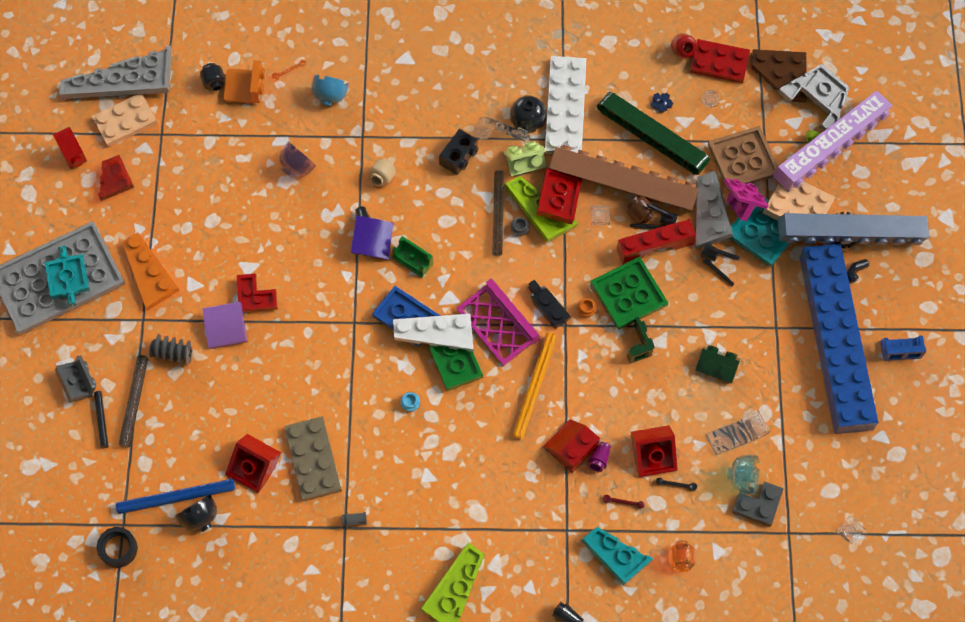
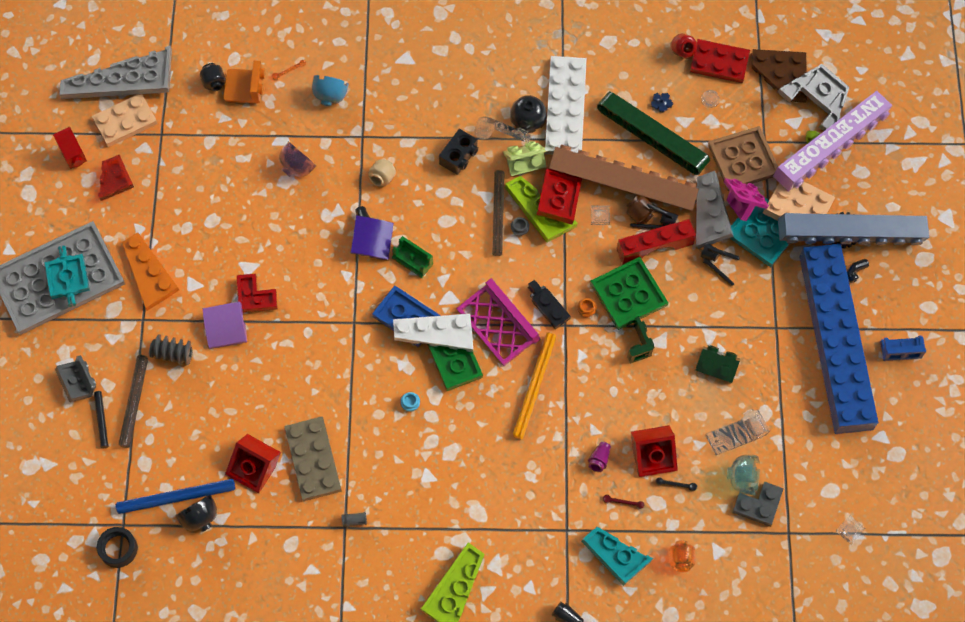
red slope [543,419,600,473] -> none

